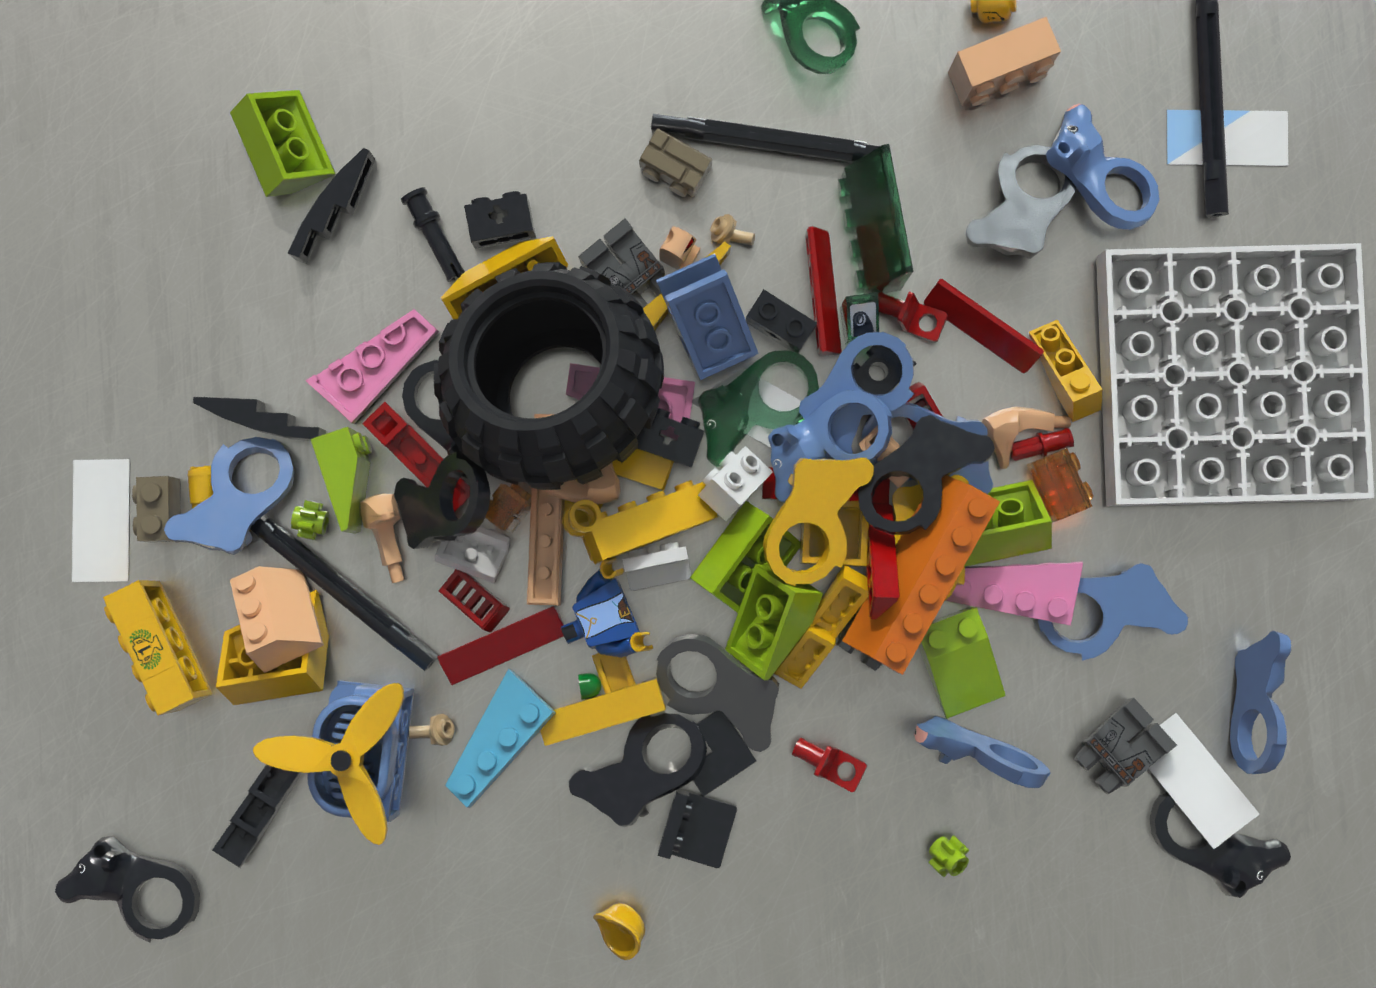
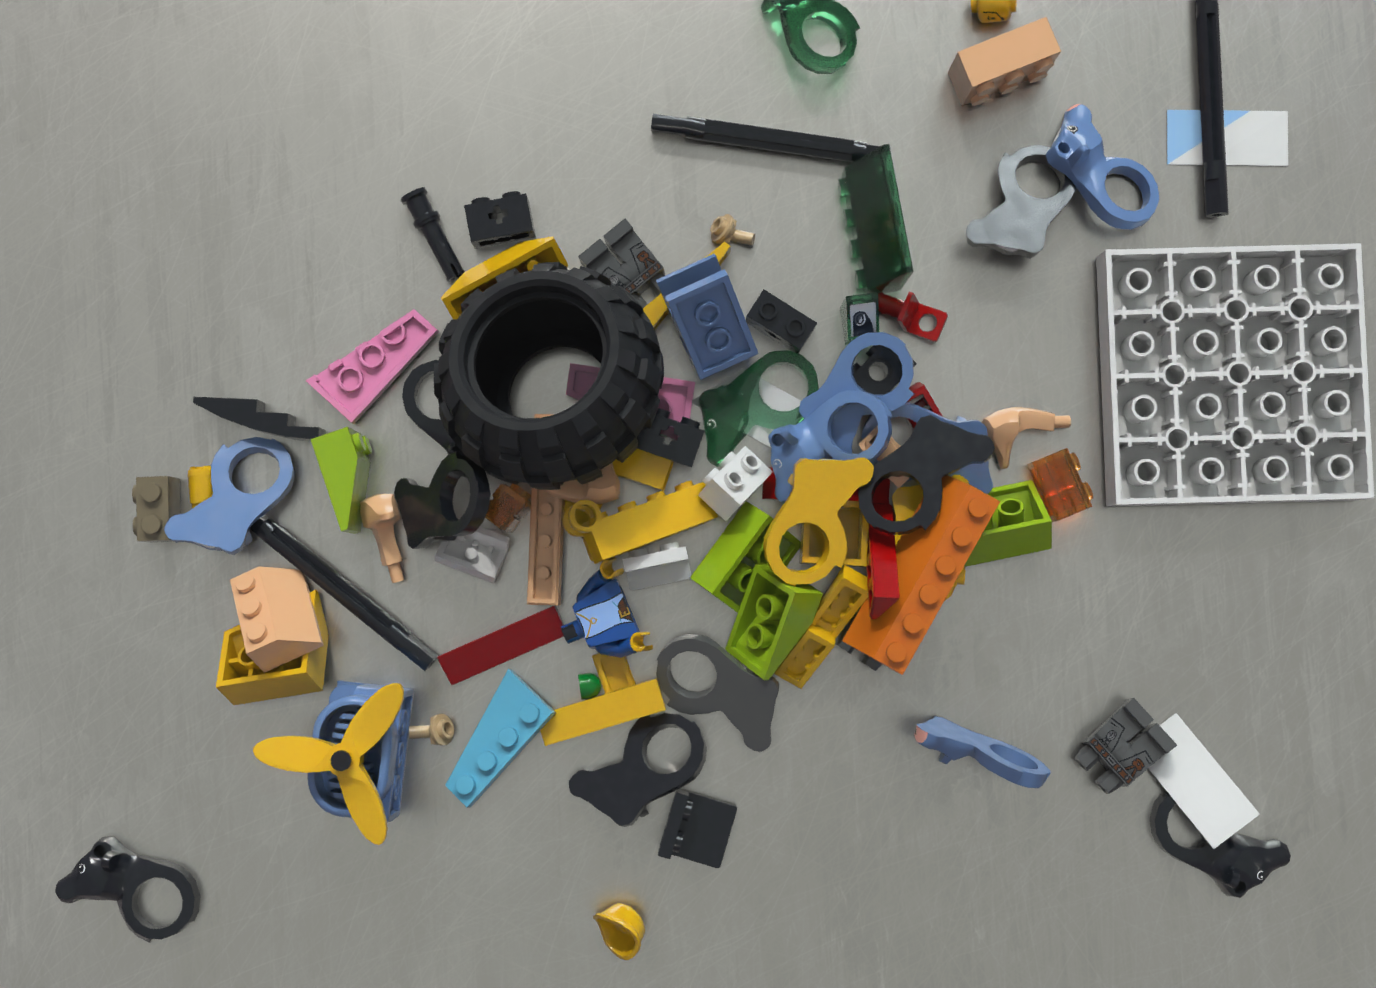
white sticker [72,459,130,582] -> none
yellow brick [103,580,213,716] -> none
black slope [212,764,302,868] -> none
lime slope [230,90,335,197] -> none
black slope [288,148,375,264] -> none
lime gear [291,500,329,540] -> none
red slope [362,402,470,512] -> none
red slope [438,569,510,632] -> none
dark tan brick [639,129,712,197] -> none
light nougat leg [659,226,700,270] -> none
black tile [693,711,756,797] -> none
red bracket [792,738,867,792] -> none
red slope [805,226,842,356] -> none
lime slope [918,607,1006,719] -> none
red slope [924,279,1044,373] -> none
lime gear [928,835,969,877] -> none
bright pink wing [945,561,1083,626] -> none
red axle [1010,428,1074,461] -> none
yellow slope [1029,320,1103,422] -> none
medium blue animal [1038,563,1188,661] -> none
medium blue animal [1230,631,1291,774] -> none

